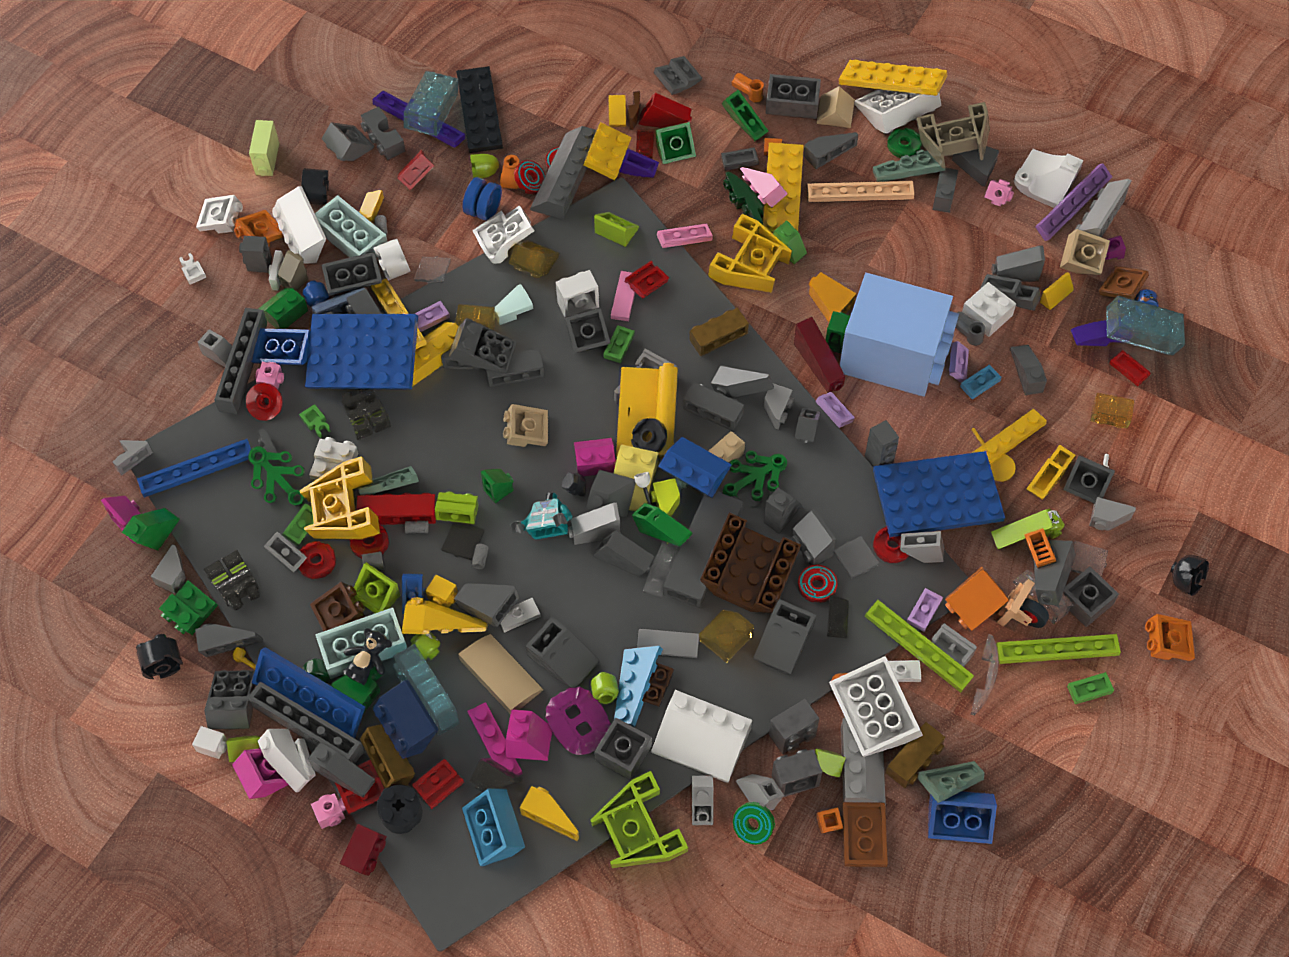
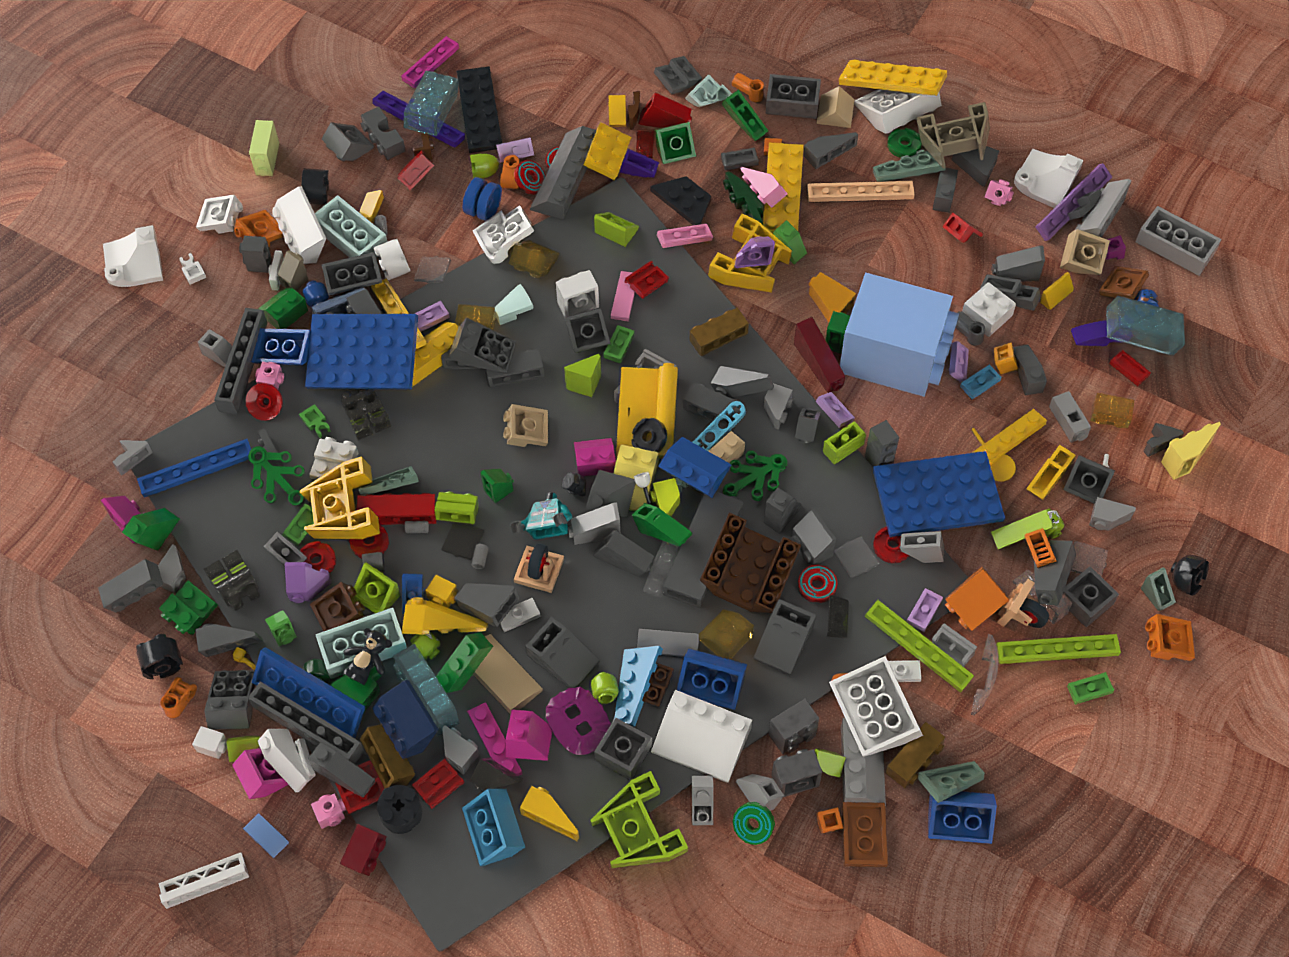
none -> dark grey brick [98,559,163,613]
none -> white slope [103,225,163,287]
none -> white fence [158,852,249,909]
none -> orange piece [160,677,197,718]
none -> medium blue slope [243,813,289,858]
none -> bright green slope [265,610,297,646]
none -> medium lavender slope [285,562,331,603]
none -> dark pink plate [401,36,459,88]
none -> reddish brown bracket [413,132,434,160]
none -> green brick [434,632,494,693]
none -> light grey slope [442,725,479,775]
none -> lavender plate [496,137,534,162]
none -> light nougat plate [514,543,564,593]
none -> lime slope [564,354,601,397]
none -> black wing [650,176,711,226]
none -> blue slope [677,649,748,710]
none -> light aqua slope [685,74,732,107]
none -> medium azure beam [693,401,746,451]
none -> medium lavender slope [735,236,775,268]
none -> lime brick [823,422,866,464]
none -> red panel [943,212,983,243]
none -> light orange slope [994,342,1018,374]
none -> light grey brick [1049,391,1091,443]
none -> dark grey slope [1068,189,1102,220]
none -> light grey brick [1136,206,1222,276]
none -> sand green slope [1141,567,1176,611]
none -> dark grey slope [1144,423,1184,457]
none -> light yellow slope [1161,422,1221,480]

